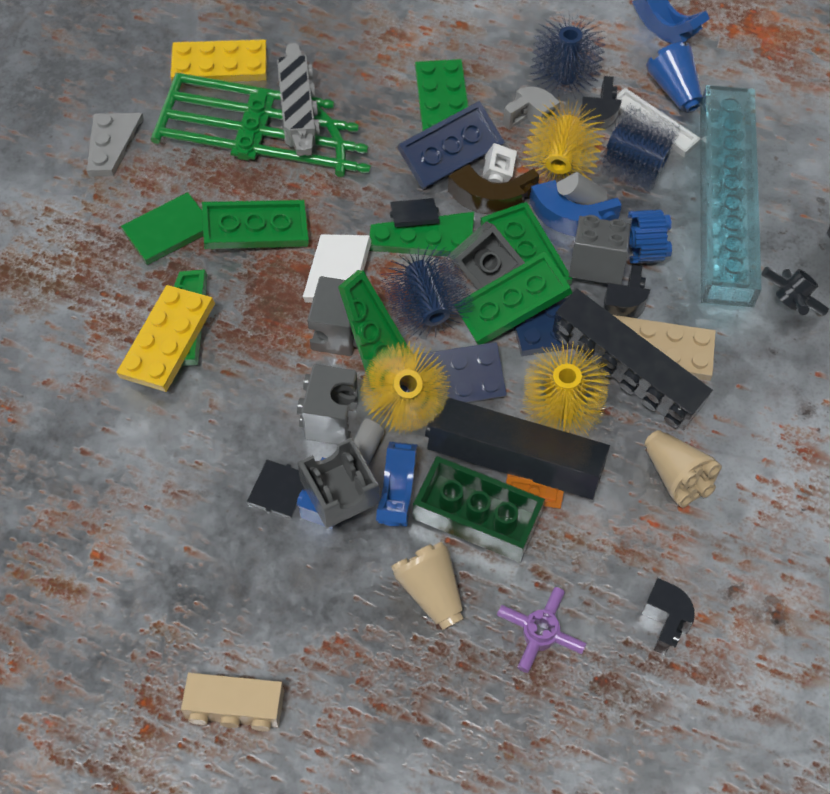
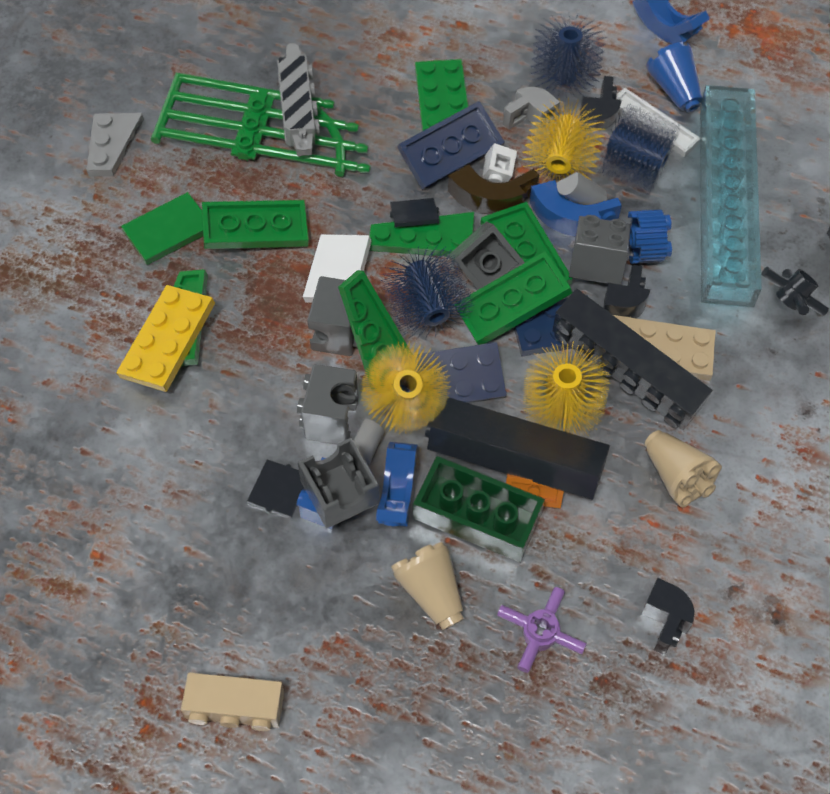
yellow plate [170,39,267,82] -> none

